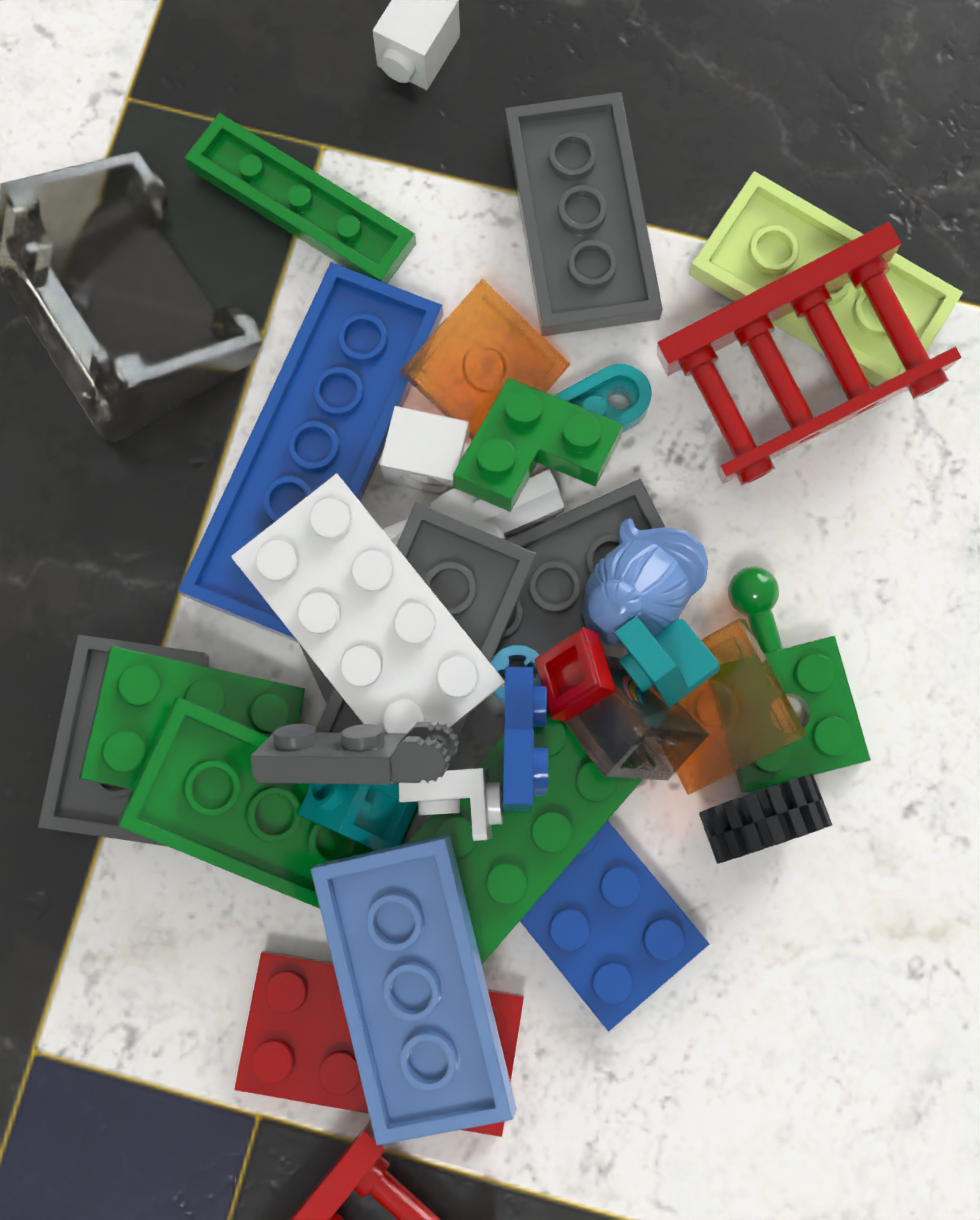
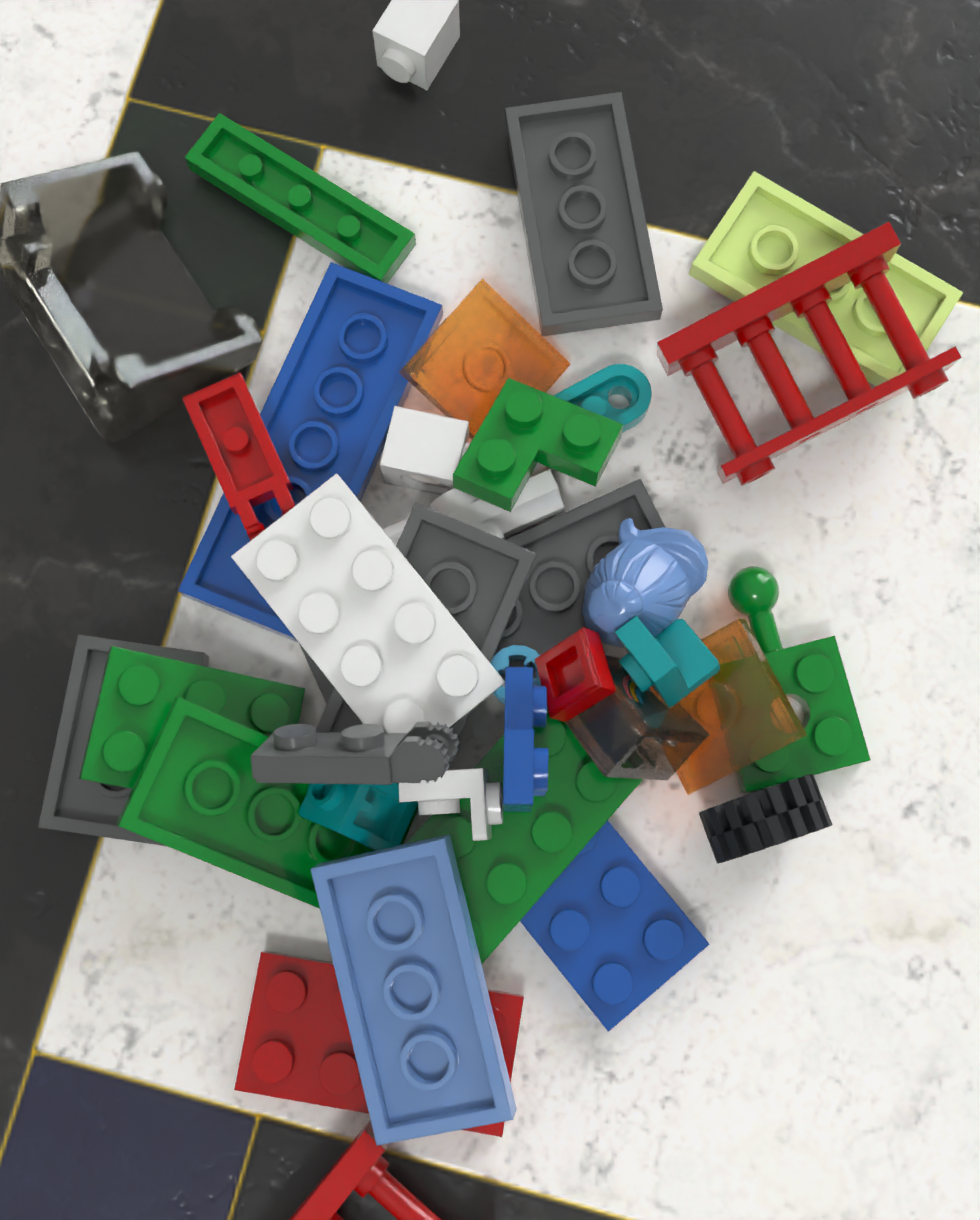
none -> red hinge [182,372,296,541]

